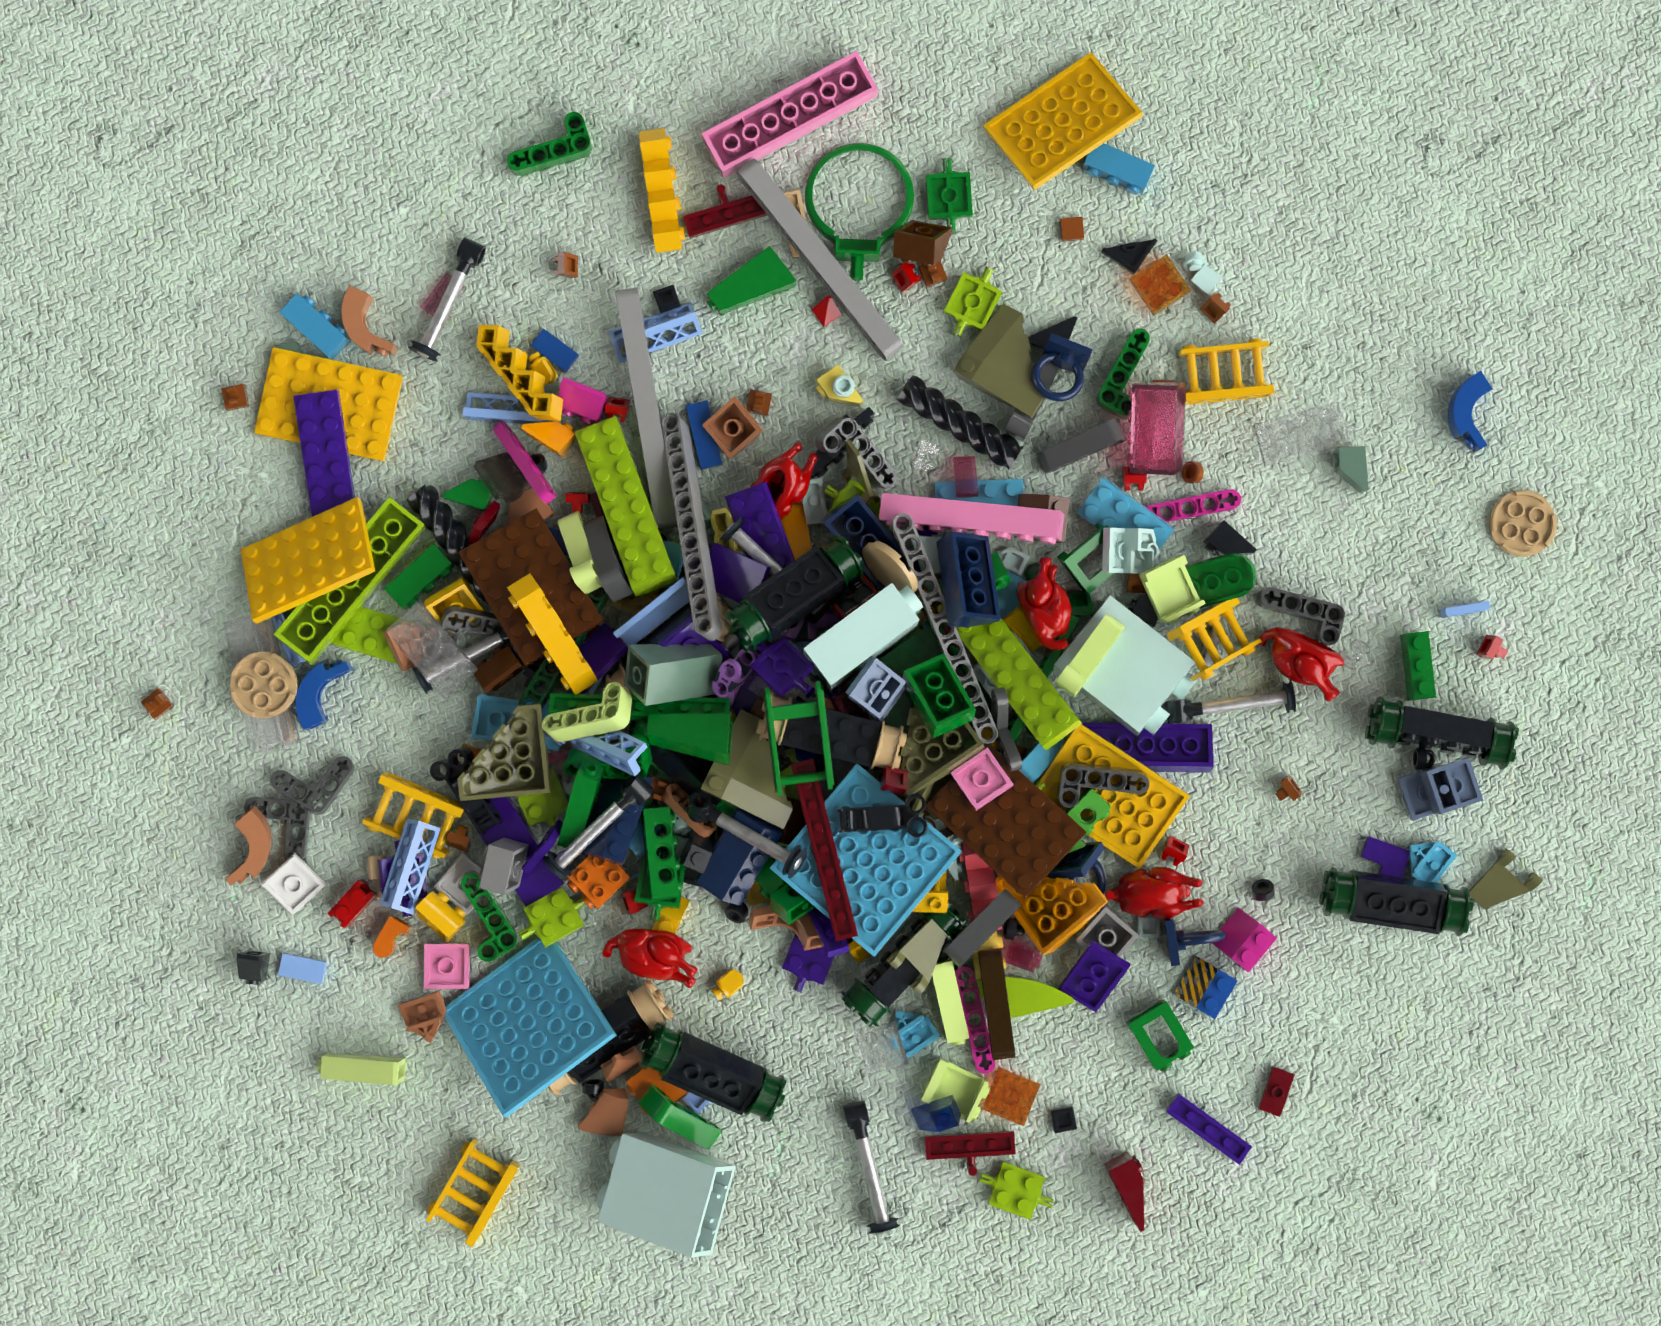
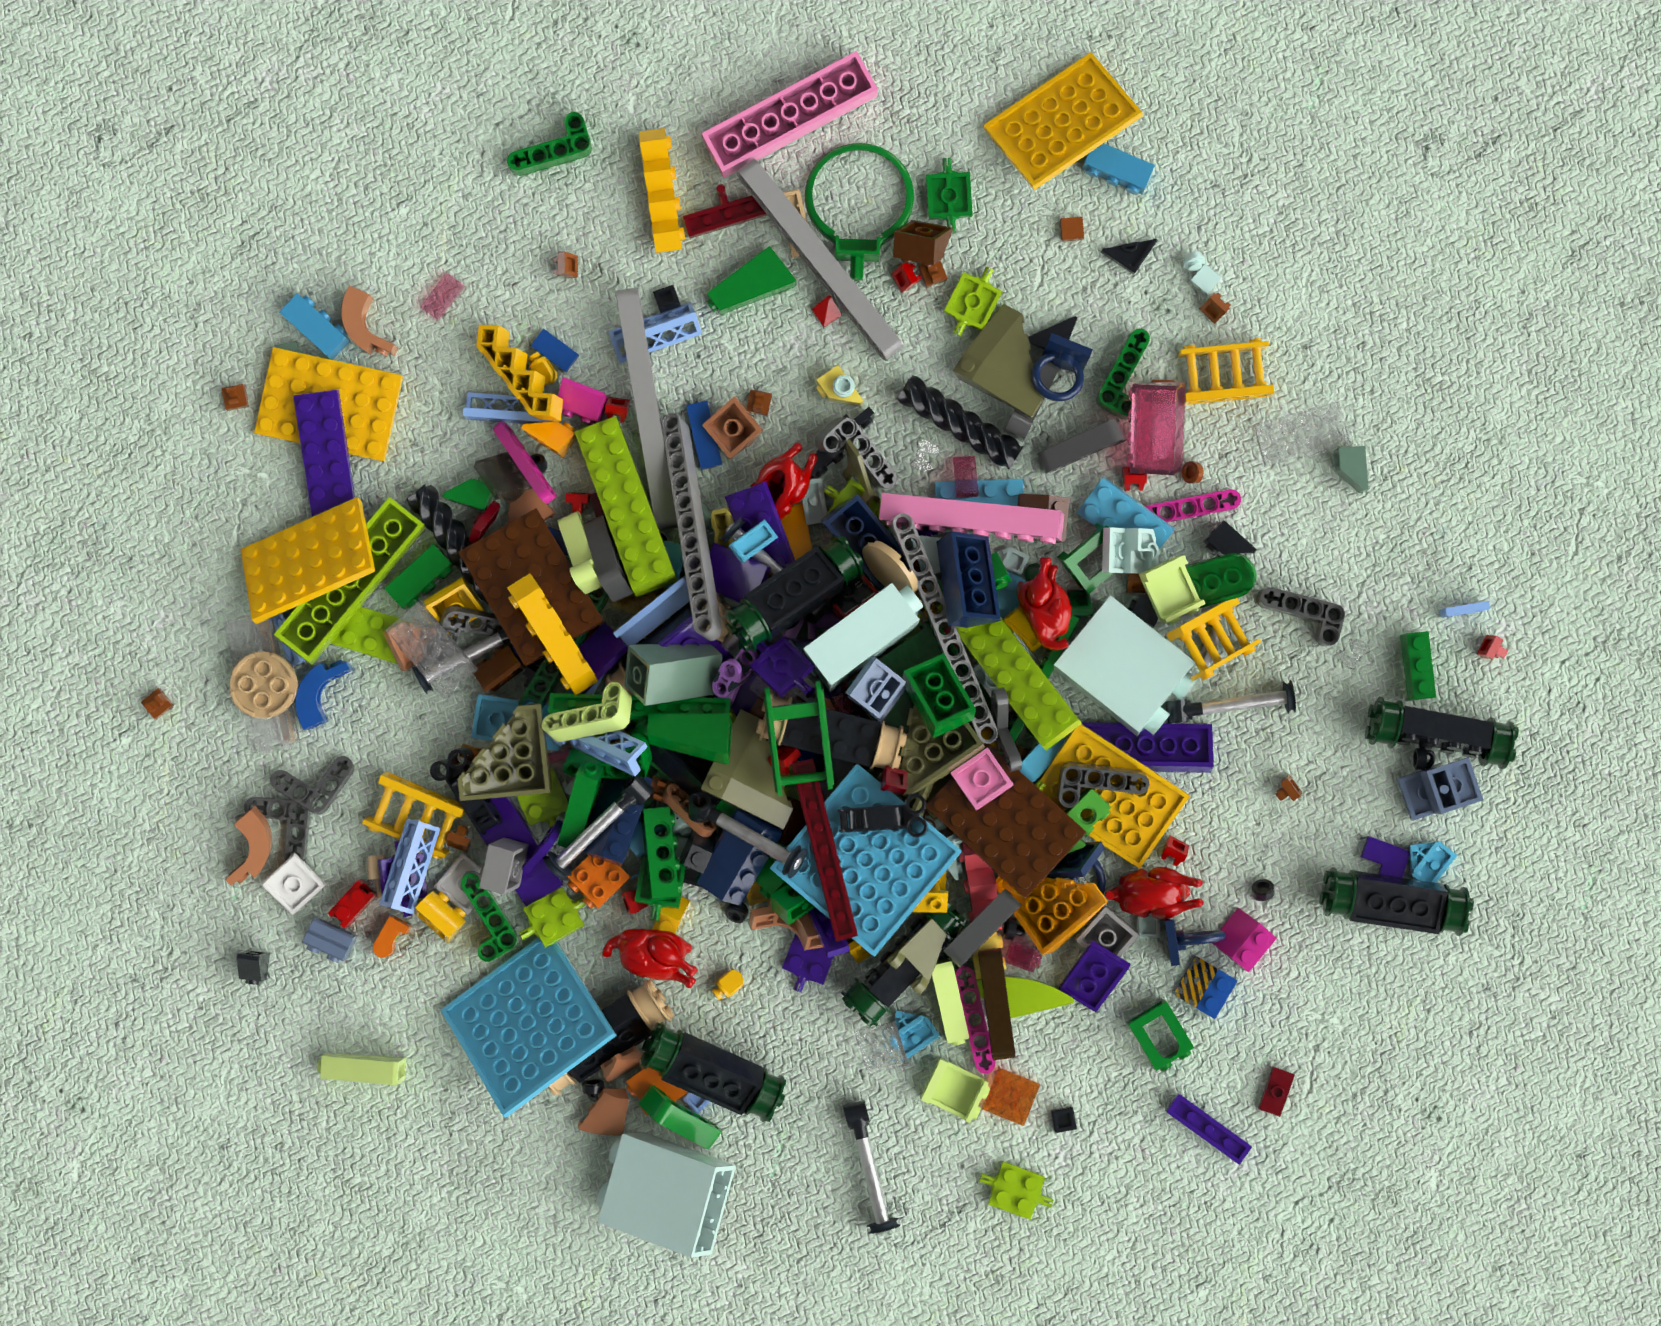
light blue tile [278,953,328,984] -> none
nougat slope [398,990,447,1043] -> none
piece [408,237,486,362] -> none
bright pink plate [424,943,470,989] -> none
yellow fence [426,1138,520,1247] -> none
clear blue slope [911,1095,961,1132] -> none
dark red plate [925,1130,1016,1176] -> none
yellowish green beam [1056,614,1126,697] -> none
dark red slope [1104,1152,1145,1232] -> none
clear orange plate [1129,254,1191,316] -> none
red piece [1258,627,1344,702] -> none
blue arch [1448,371,1493,453] -> none
olive flag [1469,849,1543,909] -> none
tan tile [1489,490,1557,557] -> none
none -> sand blue brick [302,917,357,963]
none -> medium azure tile [729,519,778,564]
none -> red tile [768,745,801,775]

